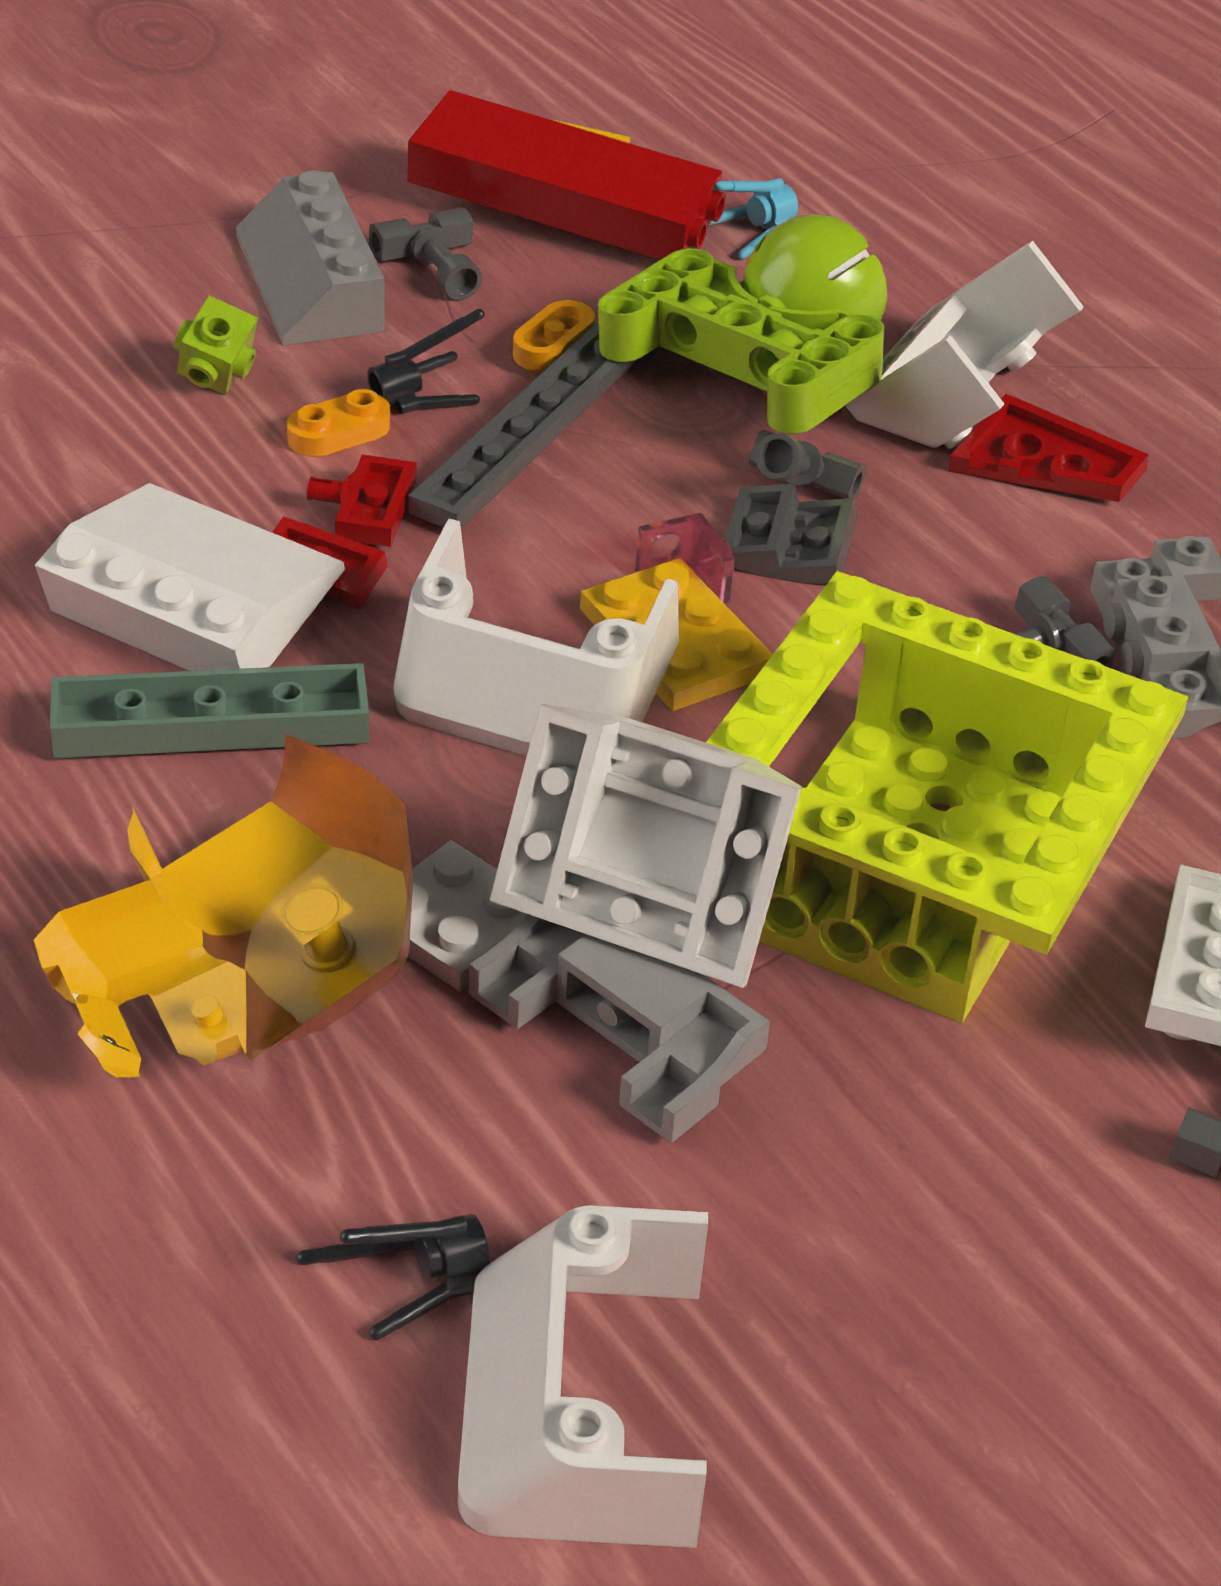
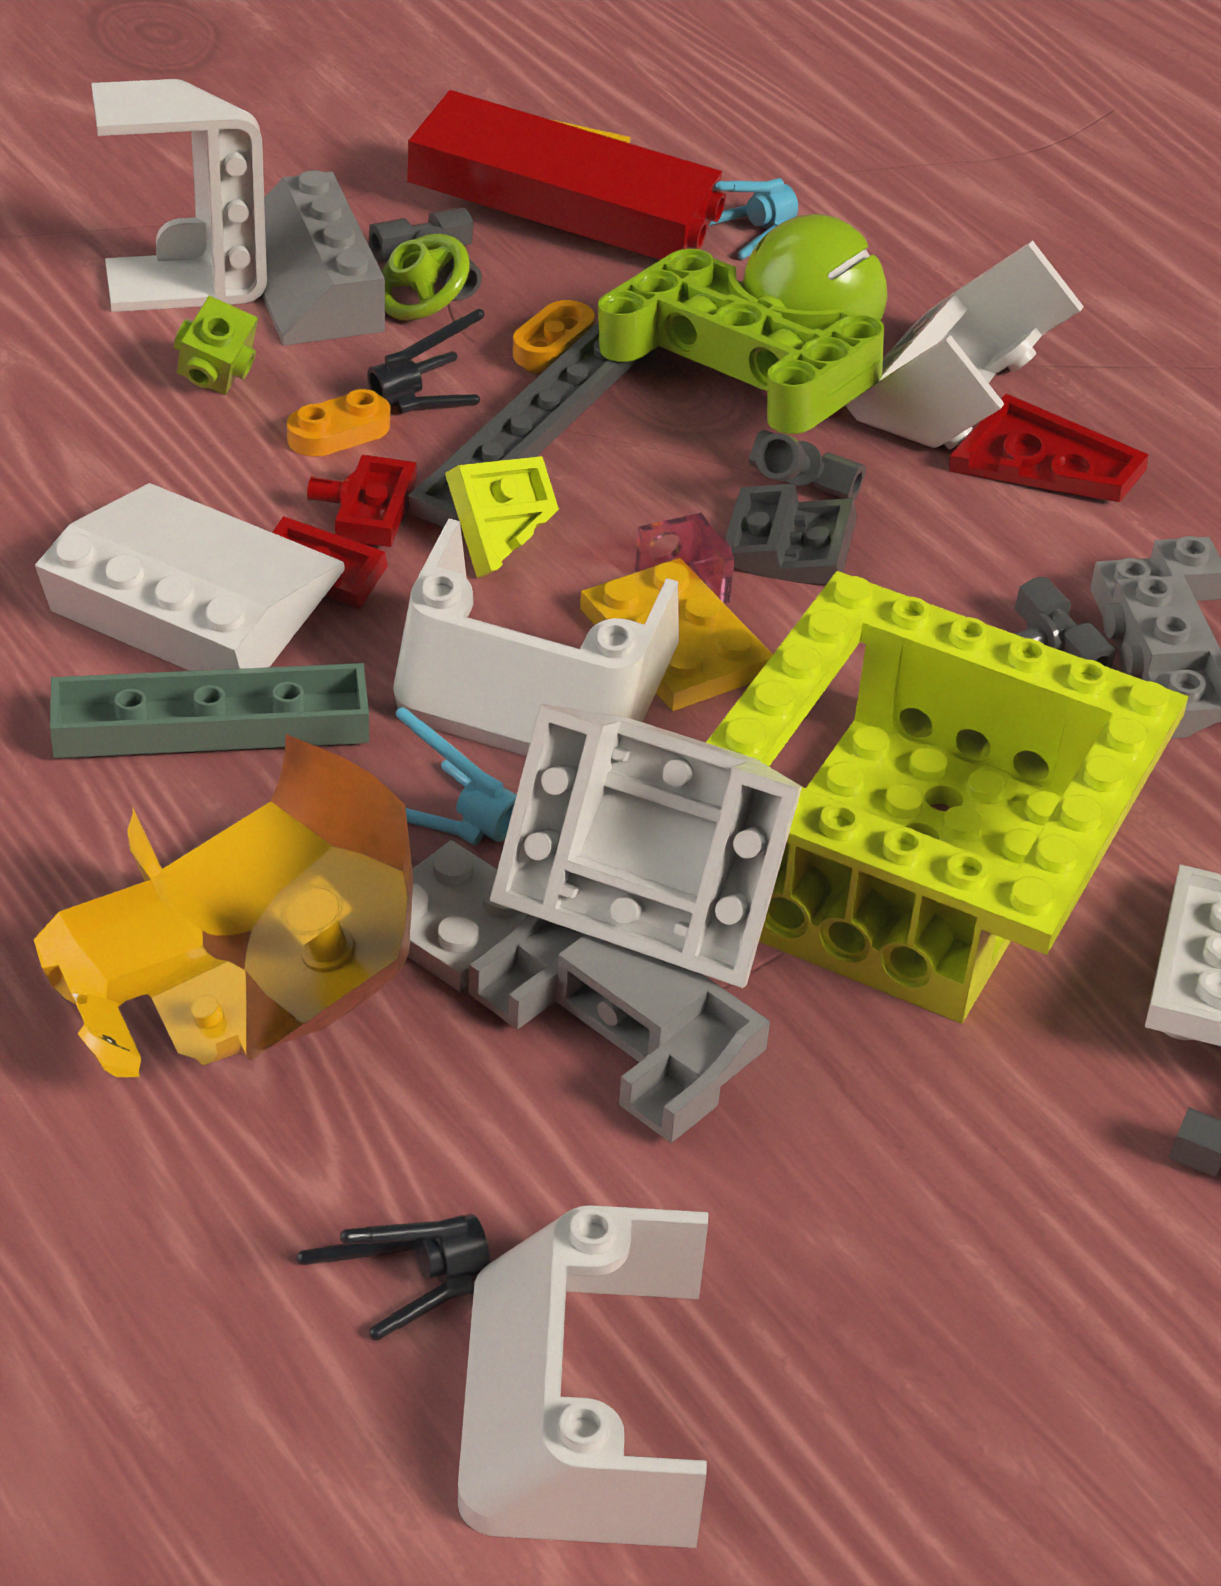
none -> white windscreen [91,79,267,312]
none -> lime piece [381,234,470,321]
none -> medium azure plant [396,707,517,846]
none -> neon yellow wing [445,456,559,578]

